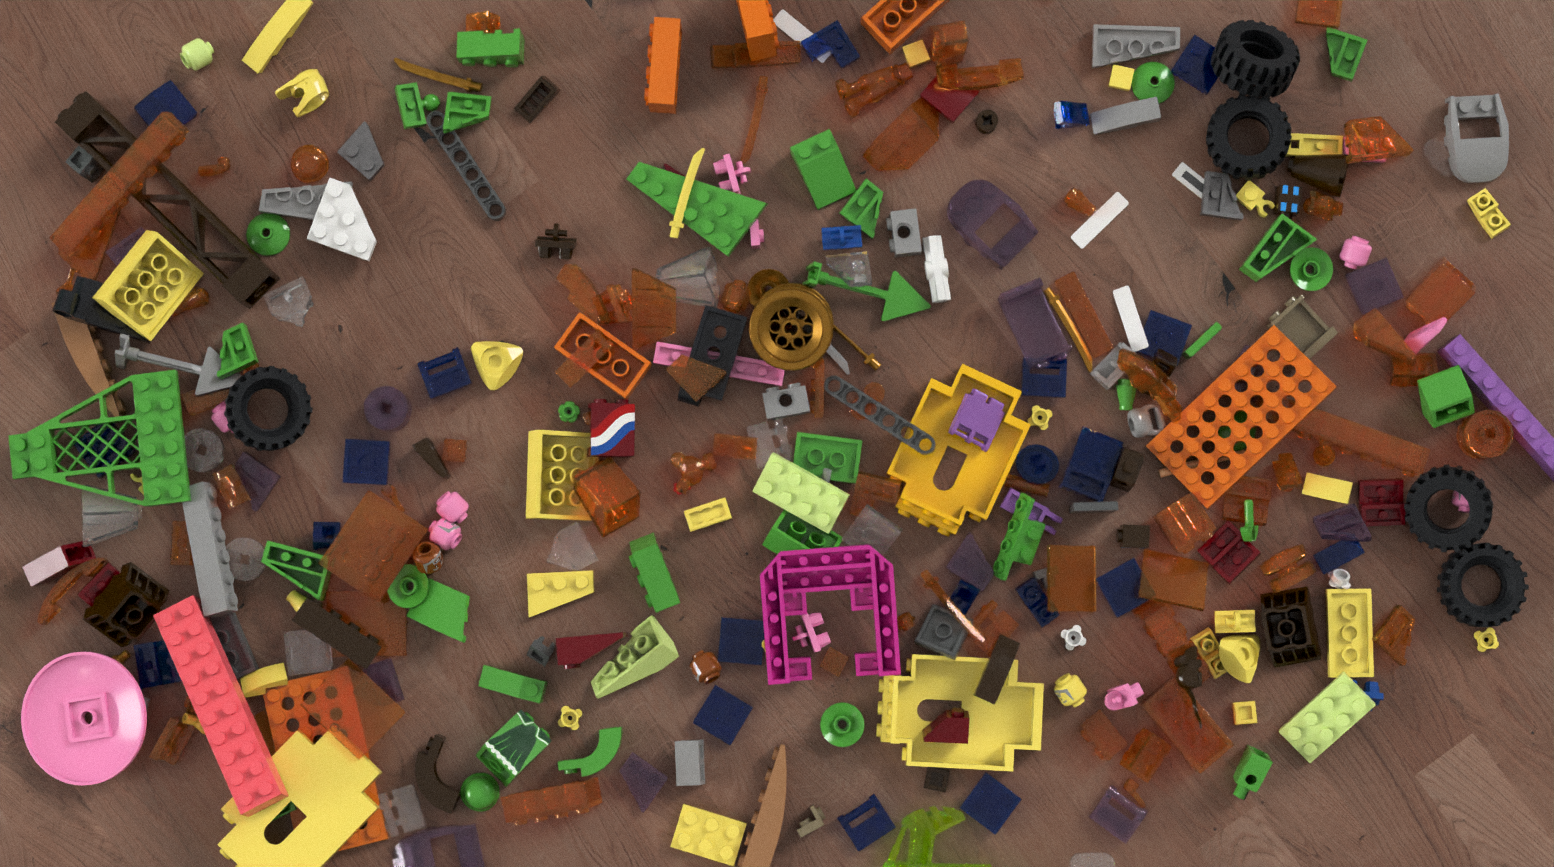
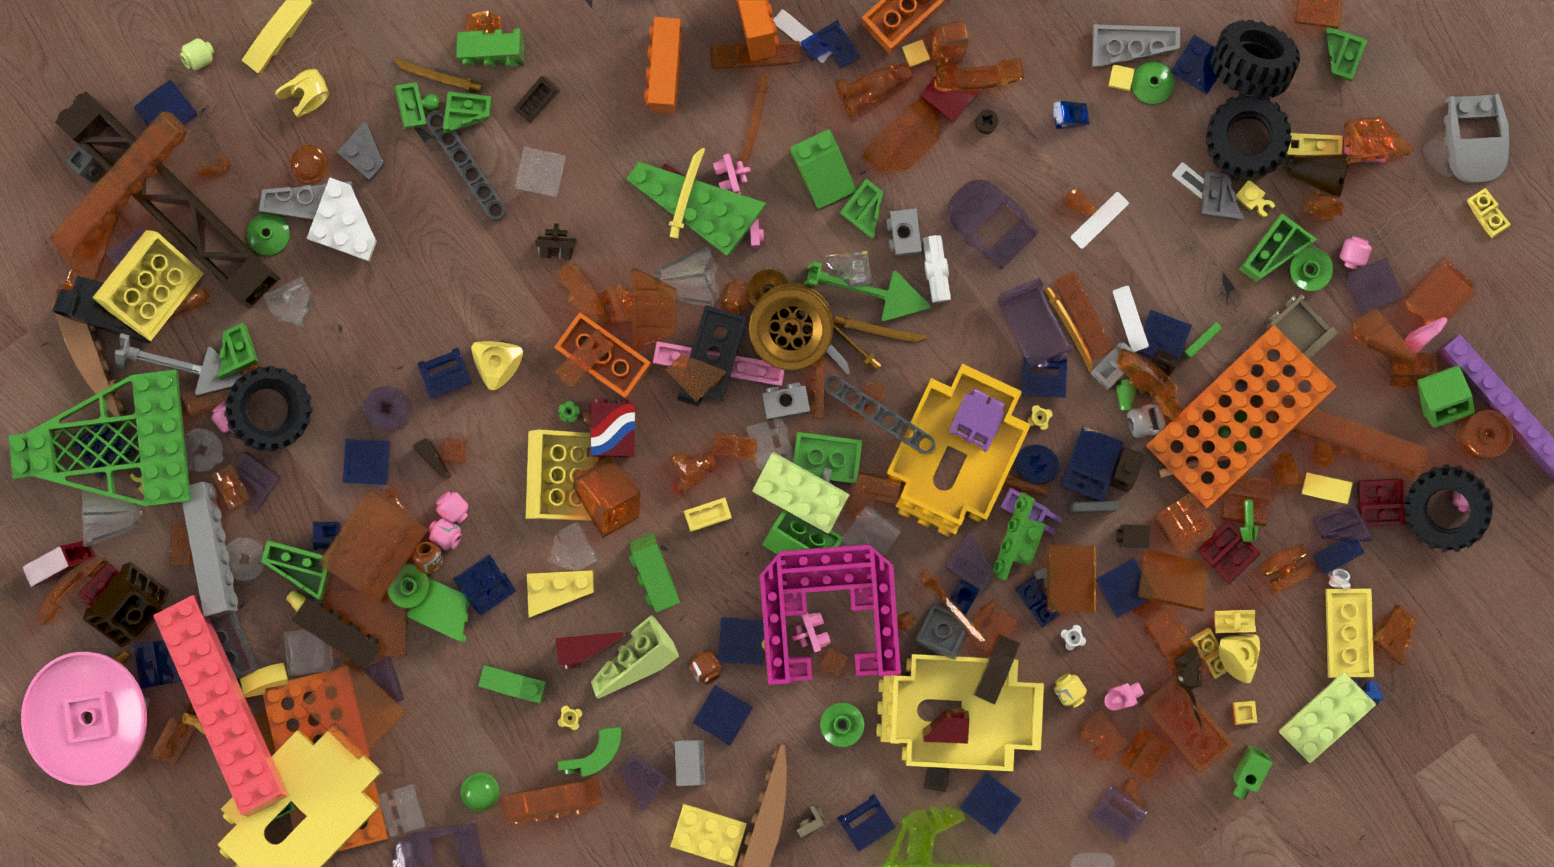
dark brown arch [415,734,461,814] -> none
slope [476,710,552,787] -> none
dark grey tile [527,636,555,667] -> none
blue hips [821,225,862,250] -> none
light grey slope [1090,97,1161,135] -> none
dark brown slope [1261,586,1321,667] -> none
dark brown brick [1273,185,1302,219] -> none
black tyre [1437,543,1529,627] -> none
light yellow plate [1474,628,1499,652] -> none
none -> clear blue slope [453,555,516,615]
none -> clear plate [514,146,567,199]
none -> pearl gold sword [834,314,927,342]

